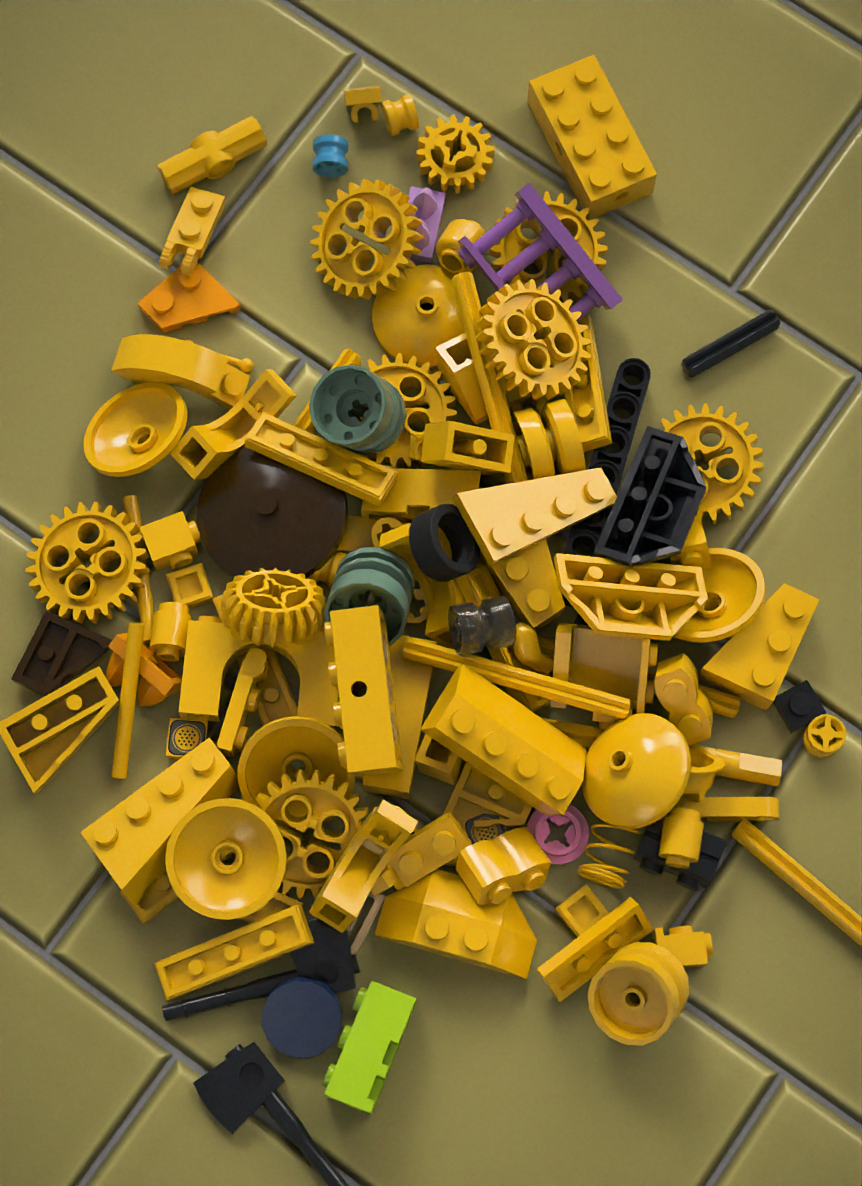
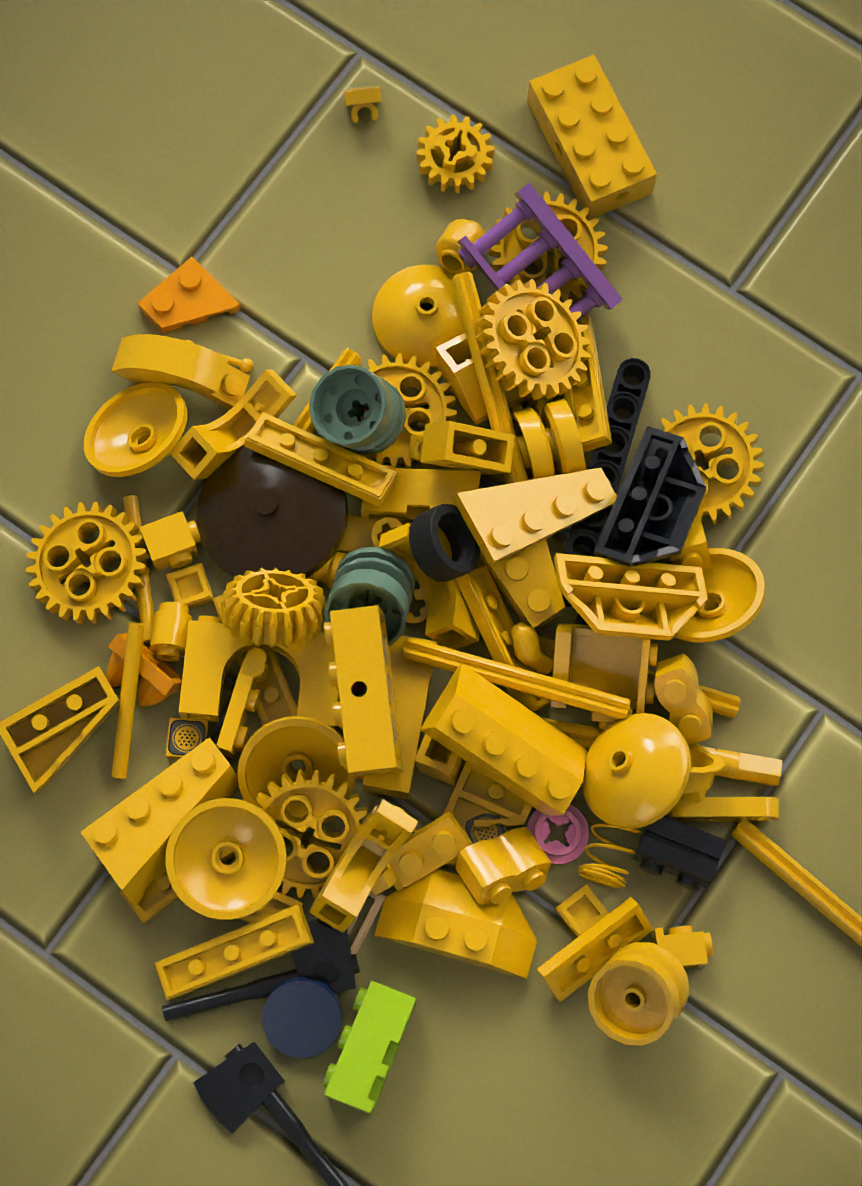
dark brown wing [11,611,112,696] -> none
yellow piece [157,116,268,195] -> none
yellow hinge [159,187,225,276] -> none
yellow gear [310,179,424,300] -> none
dark azure wheel [312,135,348,177] -> none
yellow wheel [381,94,419,137] -> none
lavender tile [408,186,446,264] -> none
clear smoke wheel [448,596,516,656] -> none
yellow brick [659,807,704,869] -> none
black axle [681,310,781,377] -> none
yellow wedge [698,583,820,711] -> none
black plate [773,680,827,734] -> none
yellow wheel [802,714,846,758] -> none

